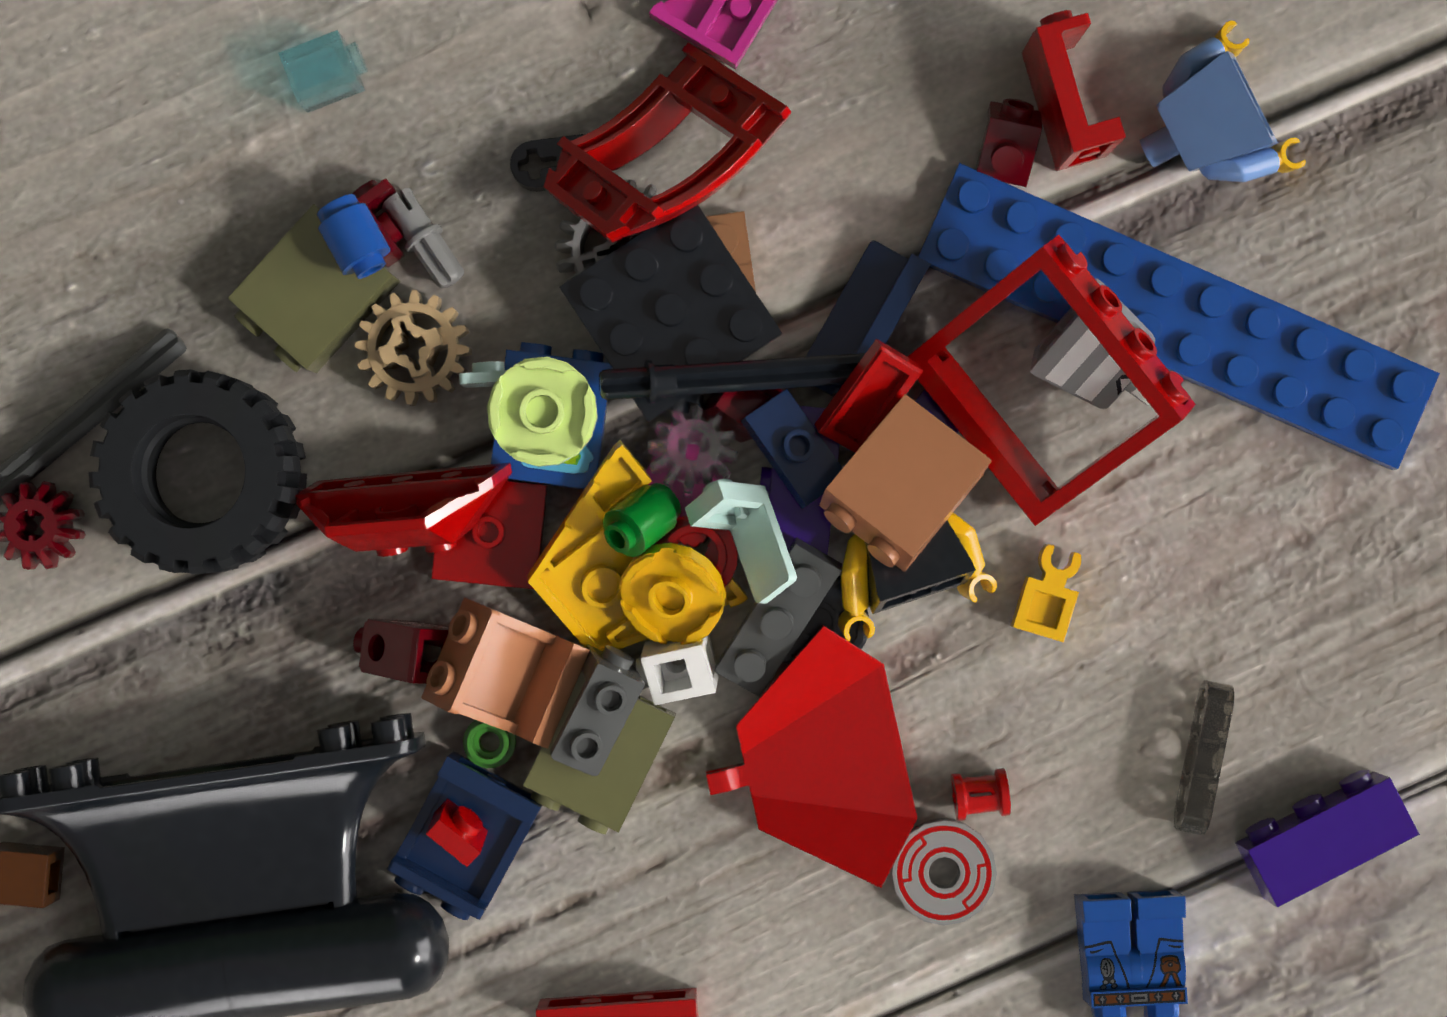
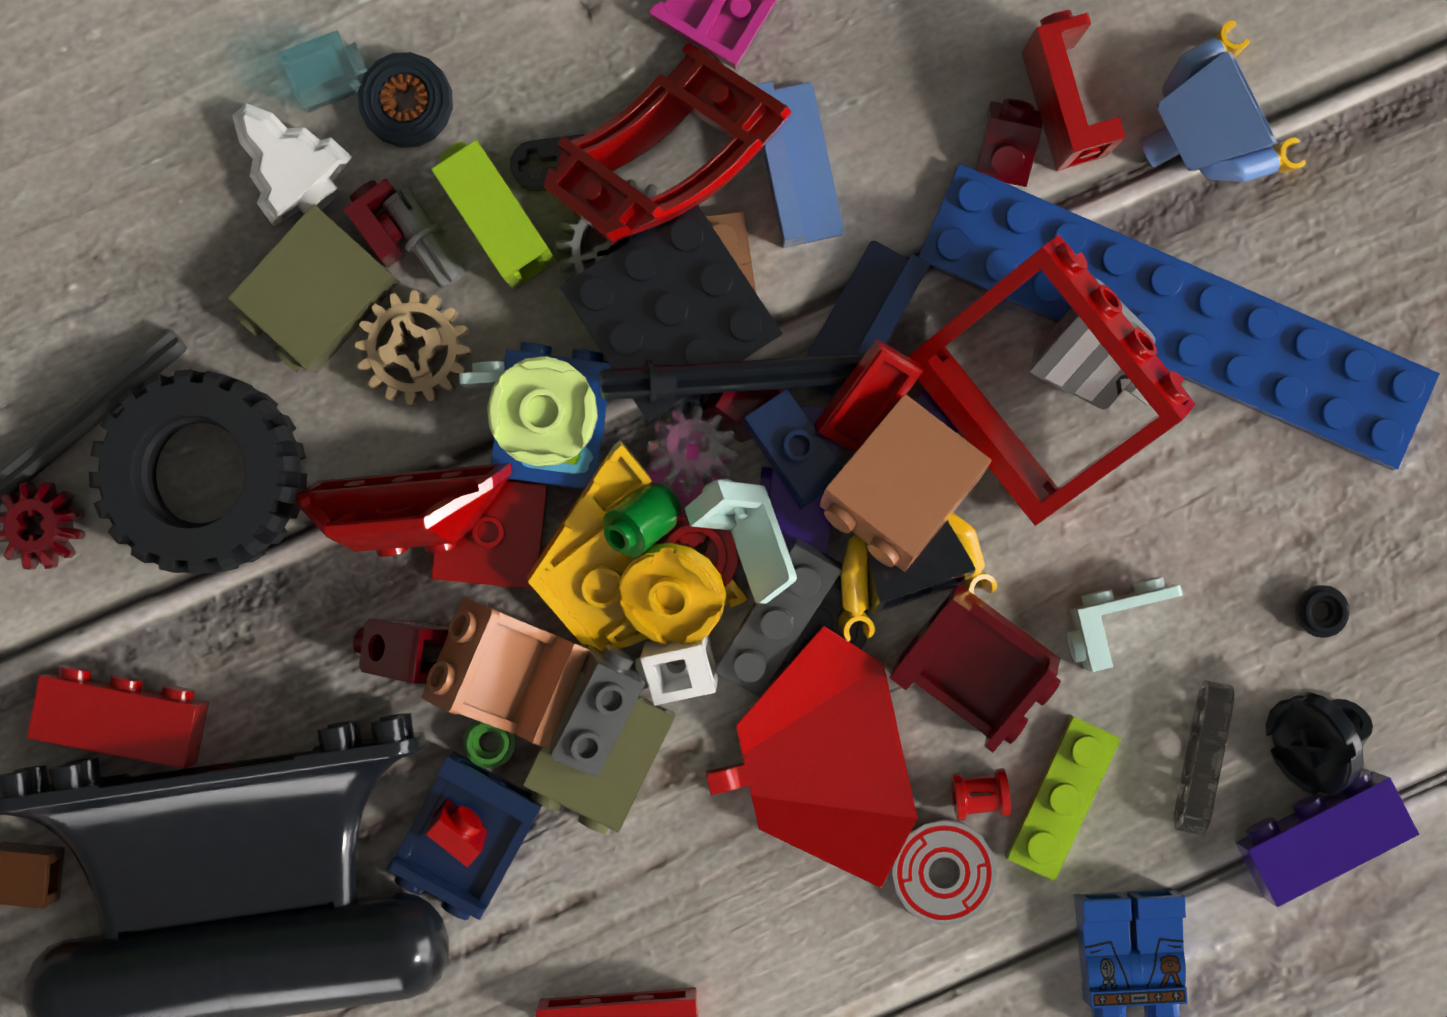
blue brick [317,194,391,279] -> none
yellow plate [1010,544,1081,643] -> none
none -> red brick [27,665,209,769]
none -> white rock [232,103,352,226]
none -> black bush [358,52,453,148]
none -> lime brick [431,139,557,291]
none -> medium blue panel [756,81,844,248]
none -> dark red panel [889,585,1061,753]
none -> lime plate [1005,714,1122,881]
none -> light aqua bracket [1067,577,1183,672]
none -> black tile [1265,691,1373,796]
none -> black plate [1295,585,1350,638]

